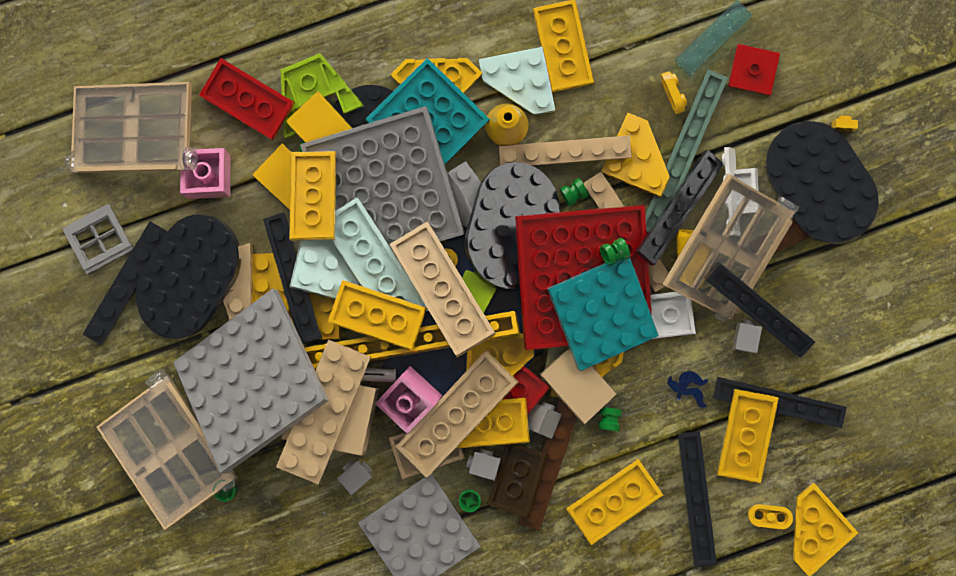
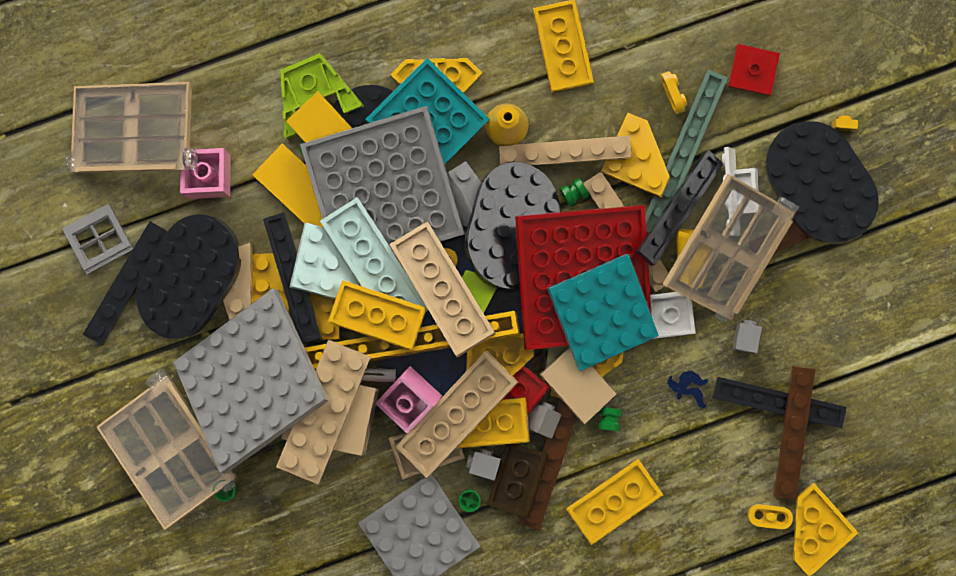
red plate [199,58,295,140] -> none
yellow tile [289,151,336,241] -> none
light grey brick [337,460,373,495] -> none
light aqua plate [479,47,555,116] -> none
green wheel [600,238,630,266] -> none
clear light blue plate [675,0,752,76] -> none
black plate [677,431,717,566] -> none
black plate [704,261,815,358] -> none
yellow tile [717,389,779,484] -> none
none -> reddish brown plate [773,365,816,499]

